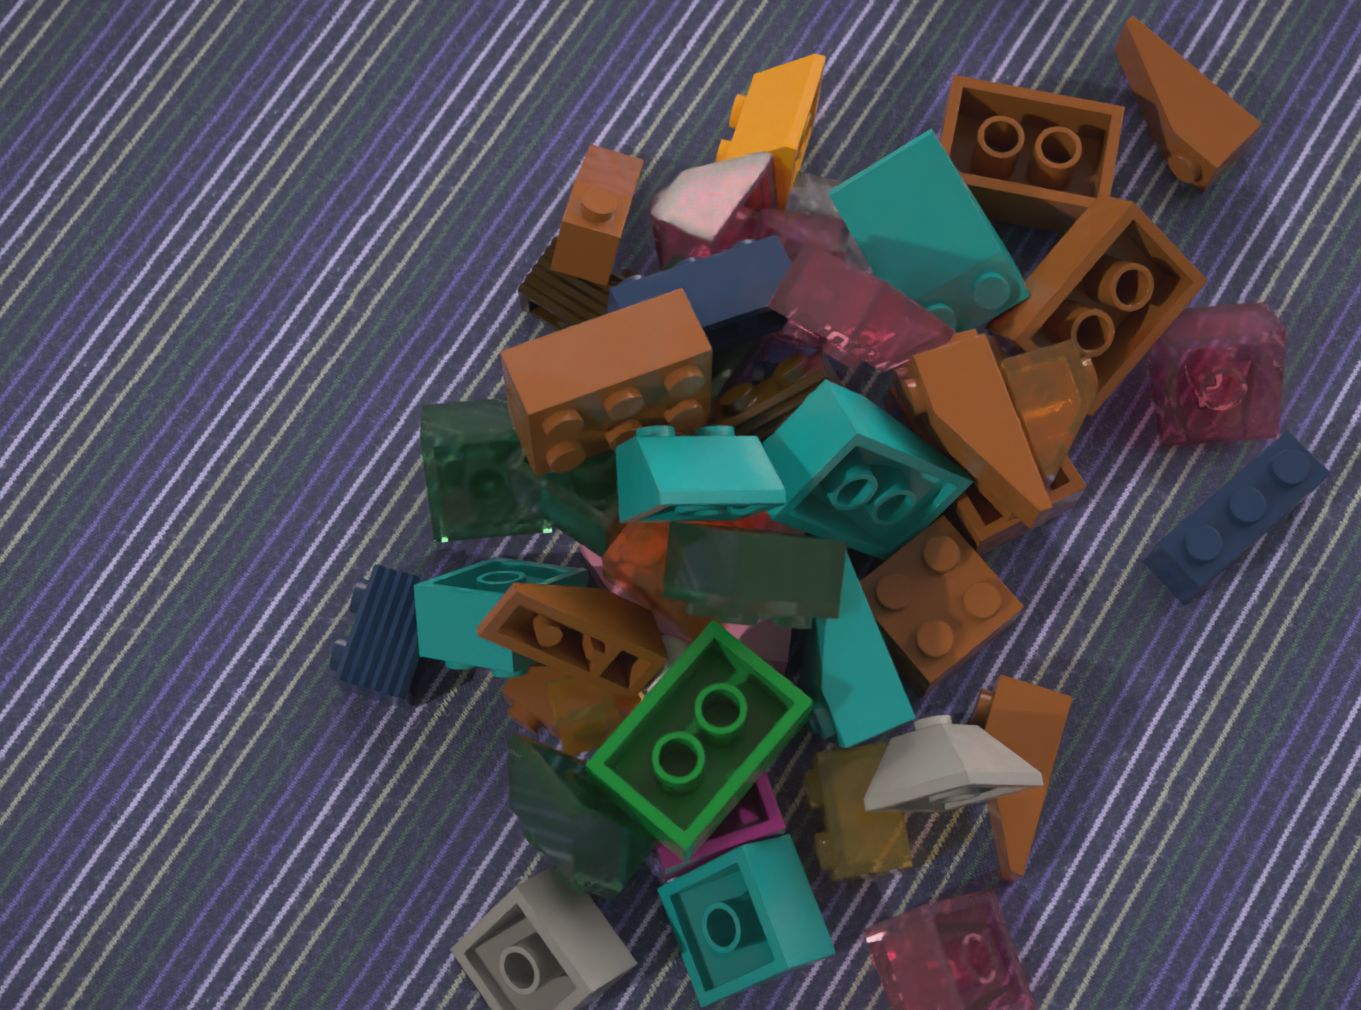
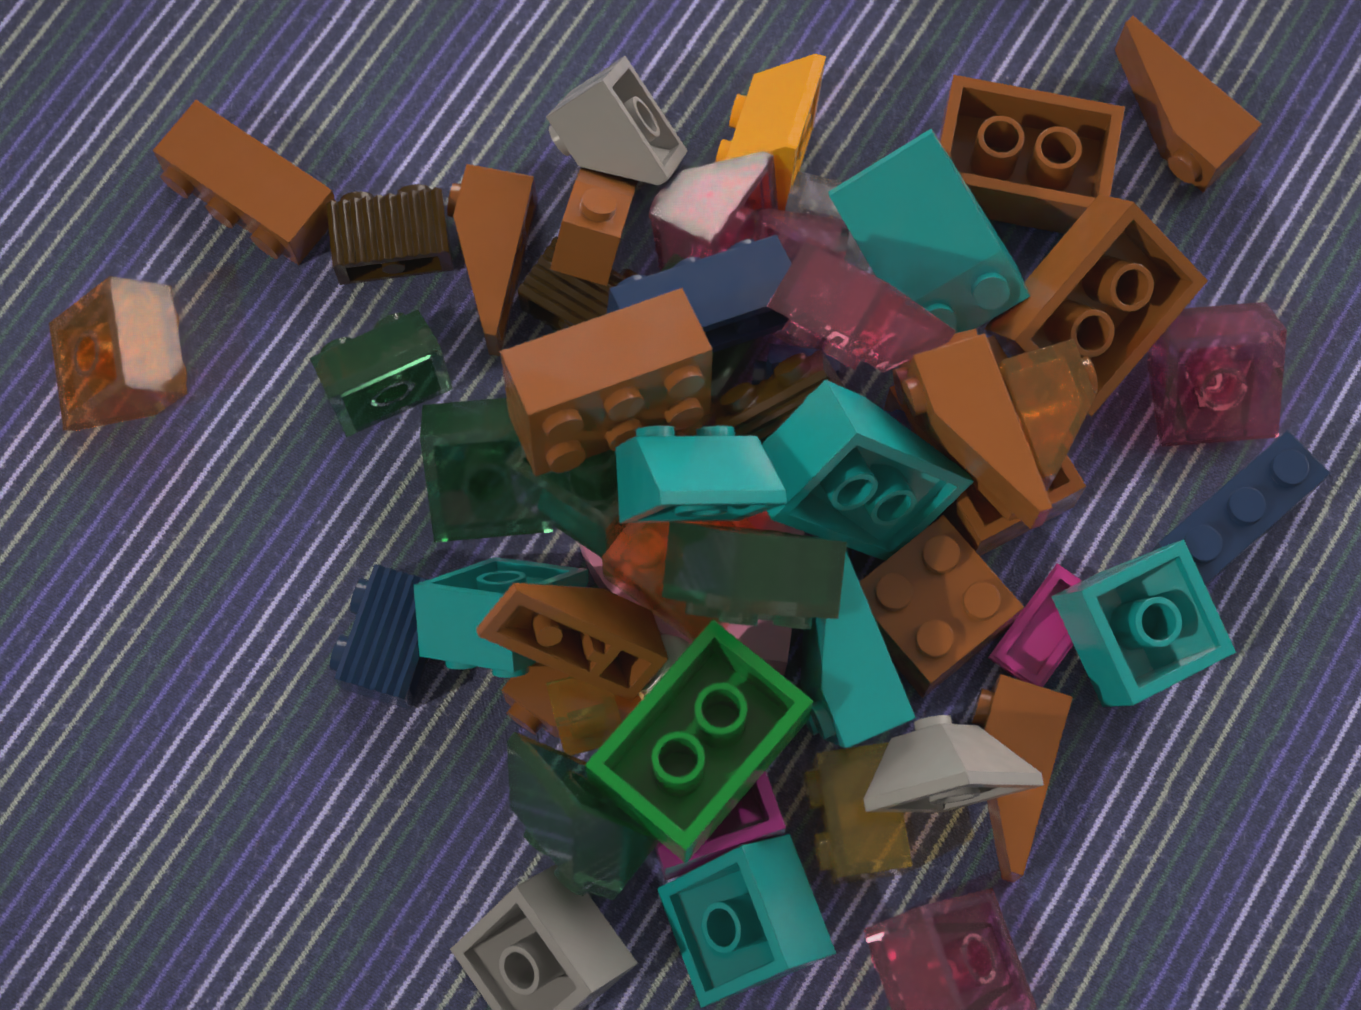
none -> clear orange slope [49,276,188,431]
none -> dark orange brick [153,100,336,265]
none -> clear green slope [310,309,453,438]
none -> dark brown brick [326,184,454,285]
none -> dark orange slope [447,164,538,356]
none -> light grey slope [546,56,687,185]
none -> dark pink tile [988,563,1082,687]
none -> teal slope [1051,540,1236,707]

